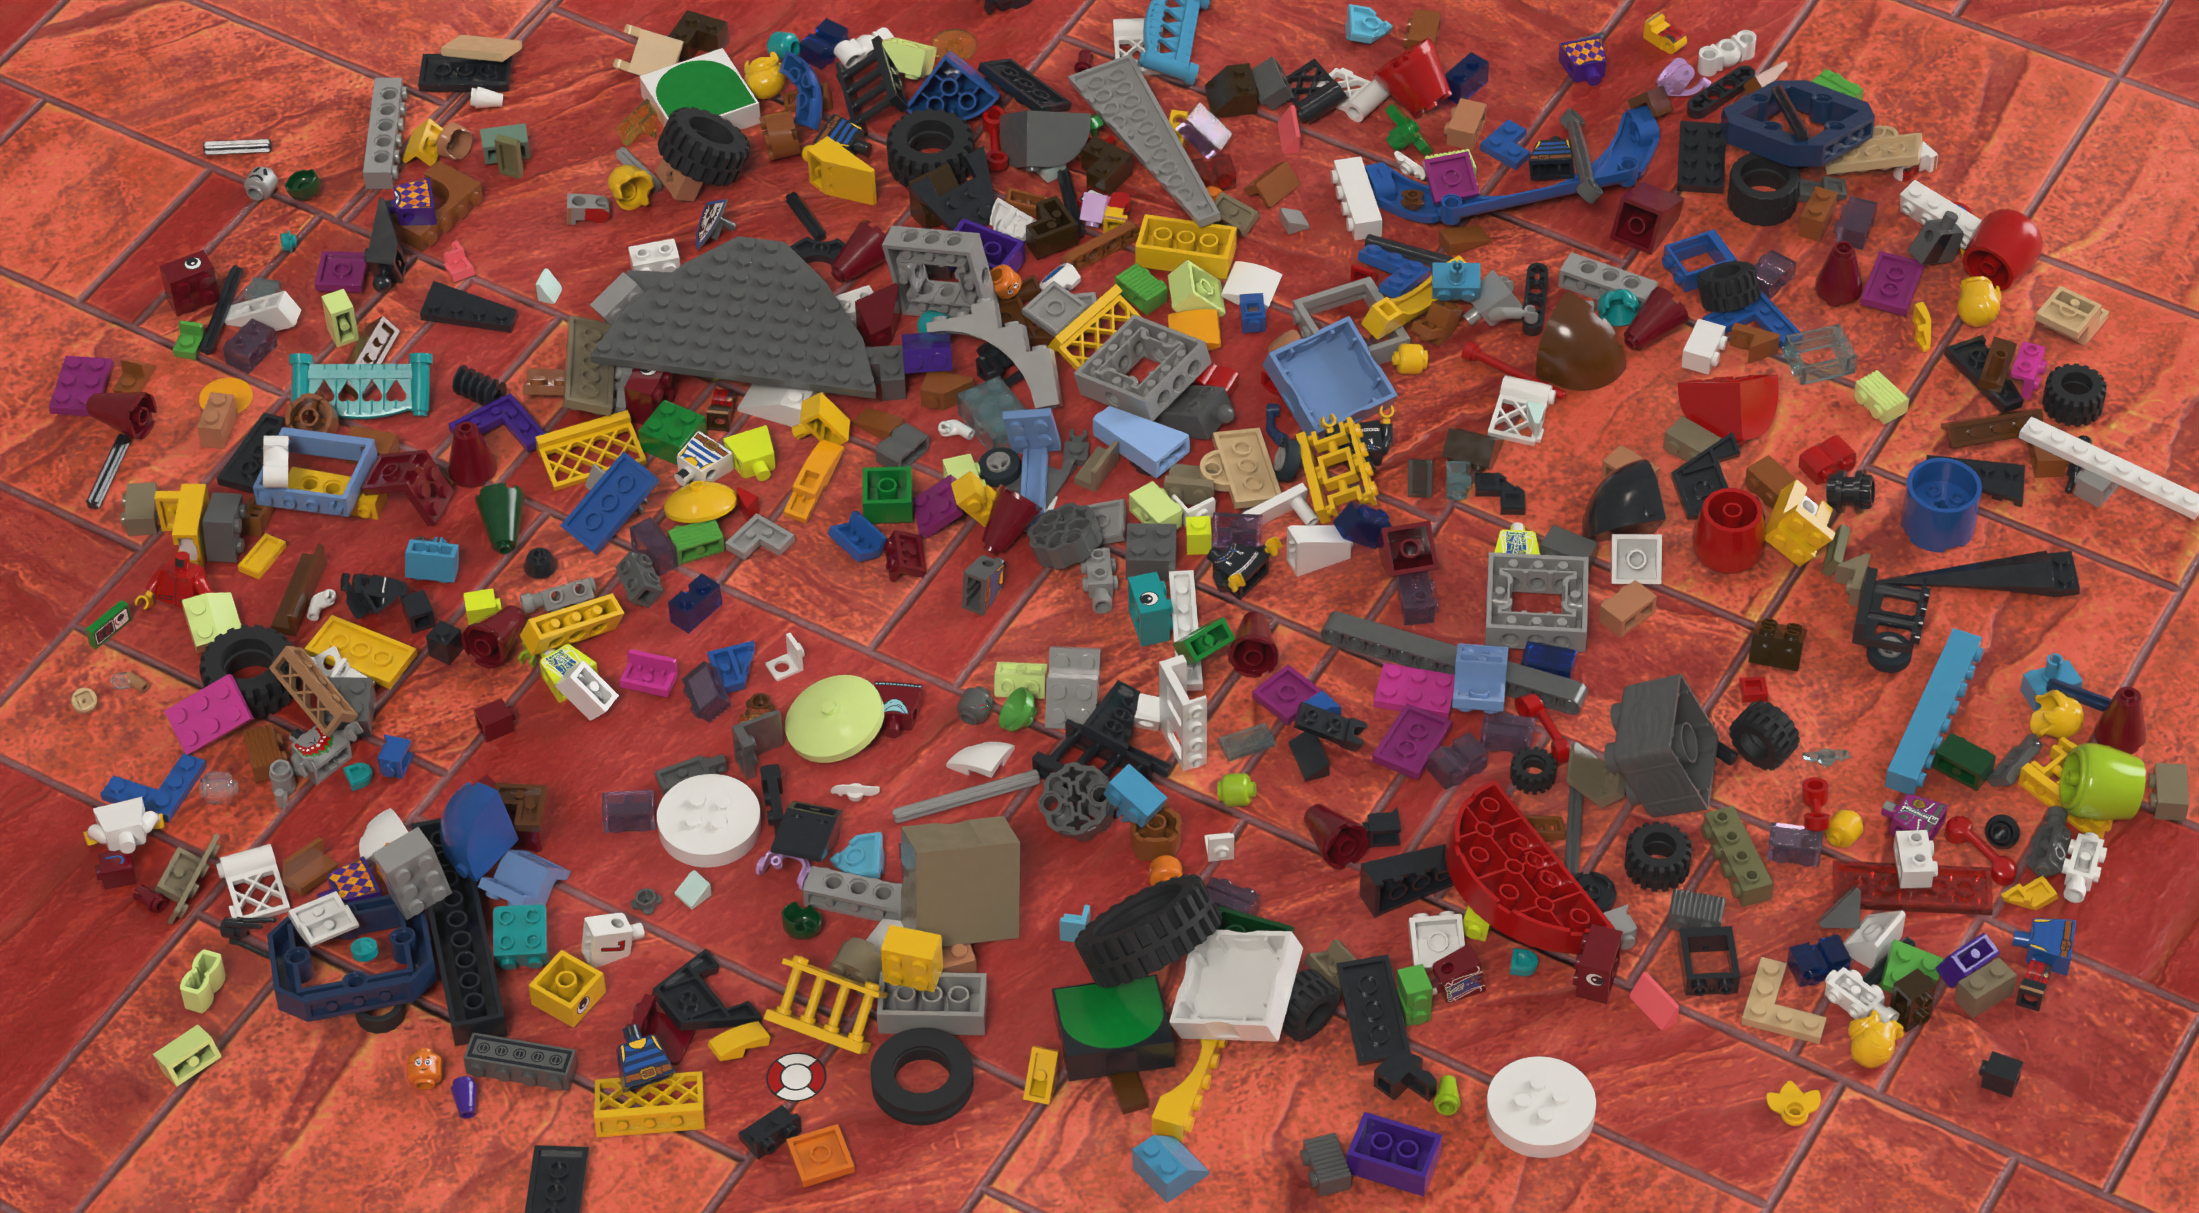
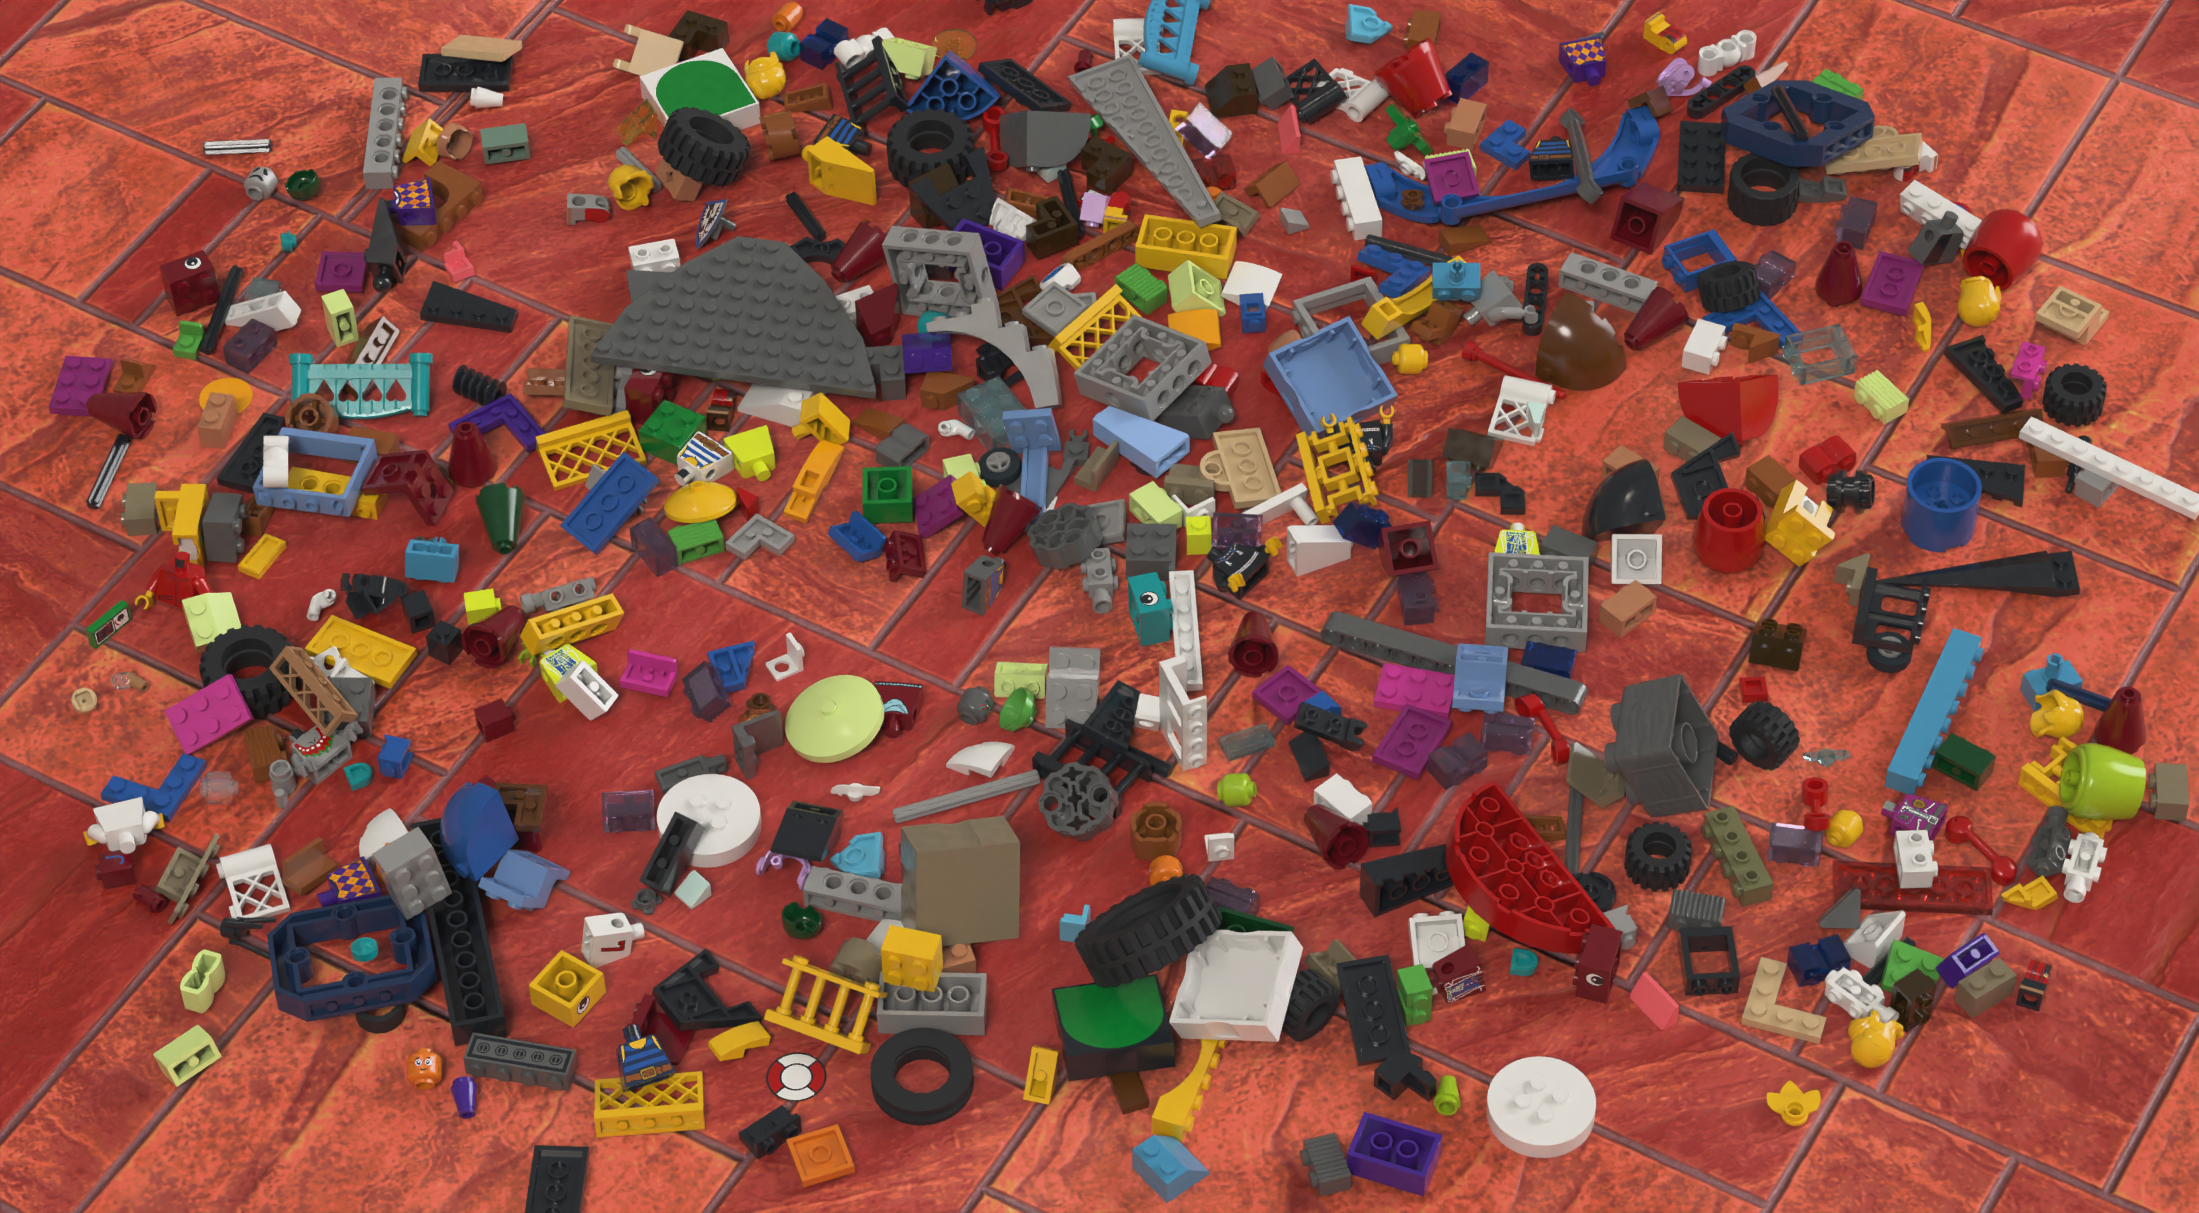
reddish brown panel [271,544,327,636] -> none
white slope [288,891,359,947] -> none
teal bracket [493,904,550,970] -> none
olive tile [494,134,524,179] -> none
black cone [523,548,557,579] -> none
light aqua slope [536,268,562,304] -> none
light grey brick [590,272,645,326] -> none
dark grey brick [616,551,664,608] -> none
clear blue brick [668,573,722,634] -> none
black plate [760,764,784,836] -> none
blue brick [779,51,823,131] -> none
orange head [990,264,1022,299] -> none
dark azure brick [1104,764,1168,828] -> none
green brick [1172,617,1235,665] -> none
dark blue piece [1266,403,1289,446] -> none
black wheel [1274,439,1301,482] -> none
black tyre [1510,747,1557,795] -> none
teal hair [1597,289,1640,327] -> none
dark orange brick [1798,186,1838,242] -> none
olive tile [1821,524,1850,577] -> none
reddish brown piece [1977,336,2017,393] -> none
black brick [1979,1051,2023,1098] -> none
black cone [1985,814,2020,849] -> none
dark grey hinge [1987,734,2043,787] -> none
blue torso [2012,918,2076,976] -> none
none -> black brick [639,811,706,898]
none -> orange brick [772,2,803,32]
none -> white brick [1314,773,1372,825]

